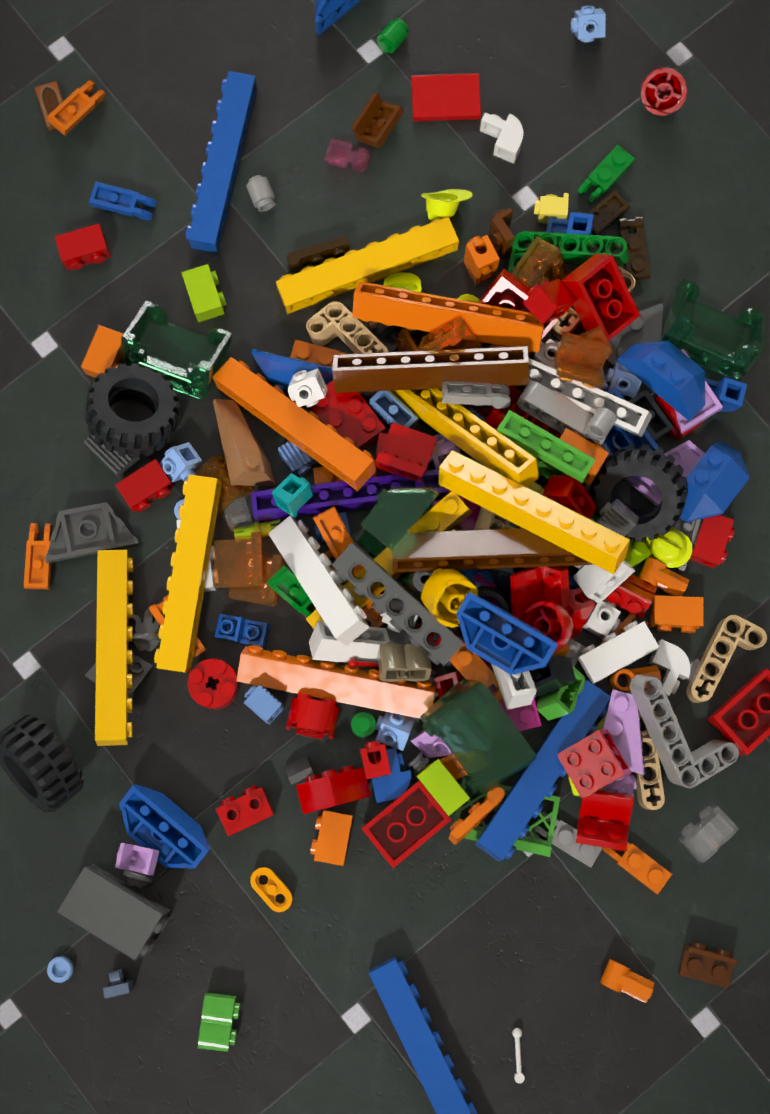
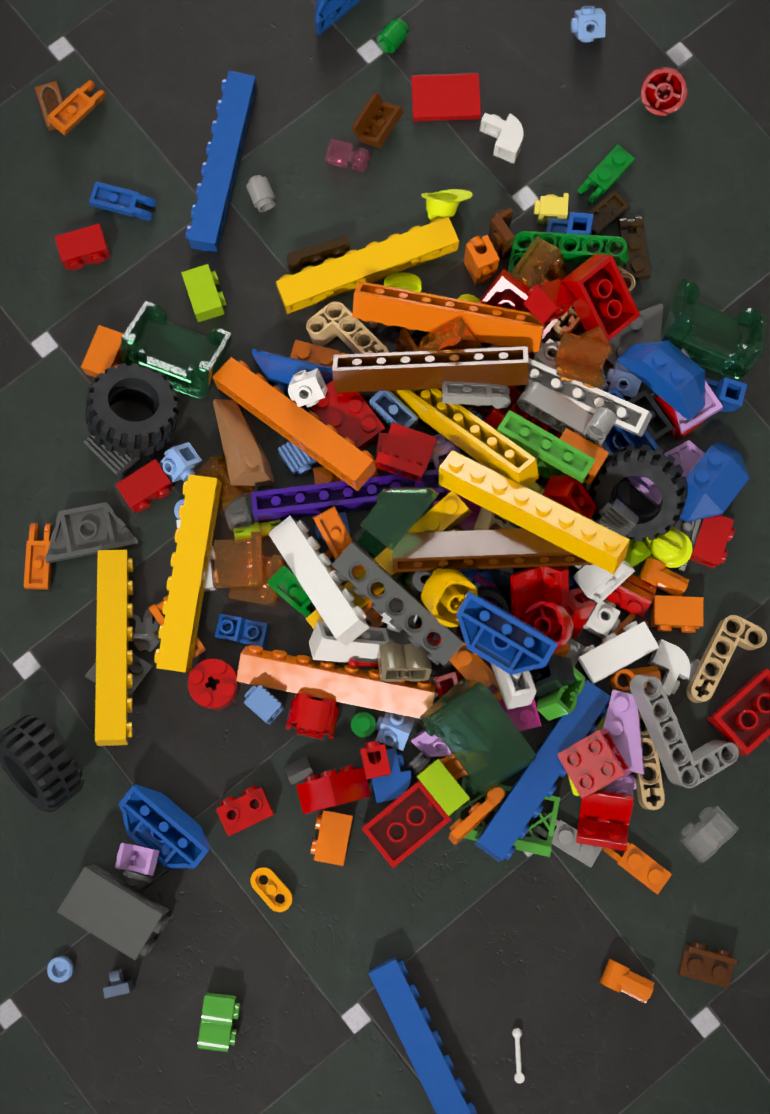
teal brick [272,473,313,518] -> none

